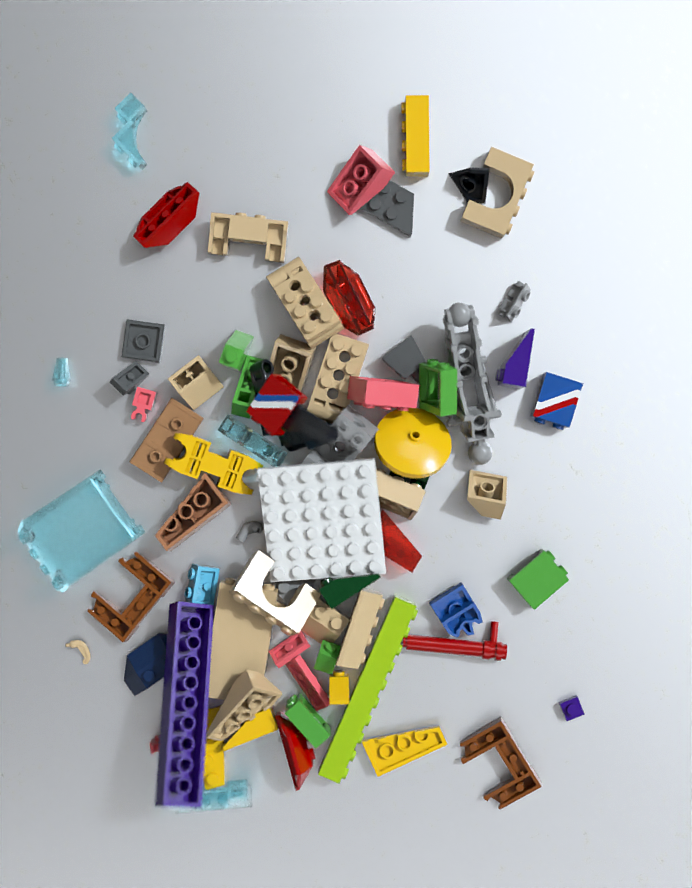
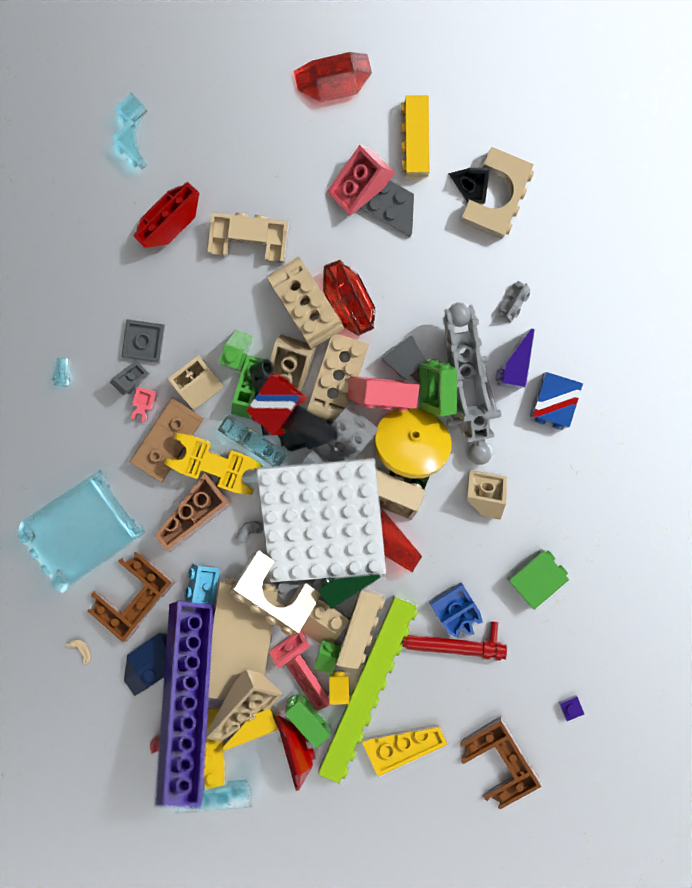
none -> clear red wedge [294,52,372,103]

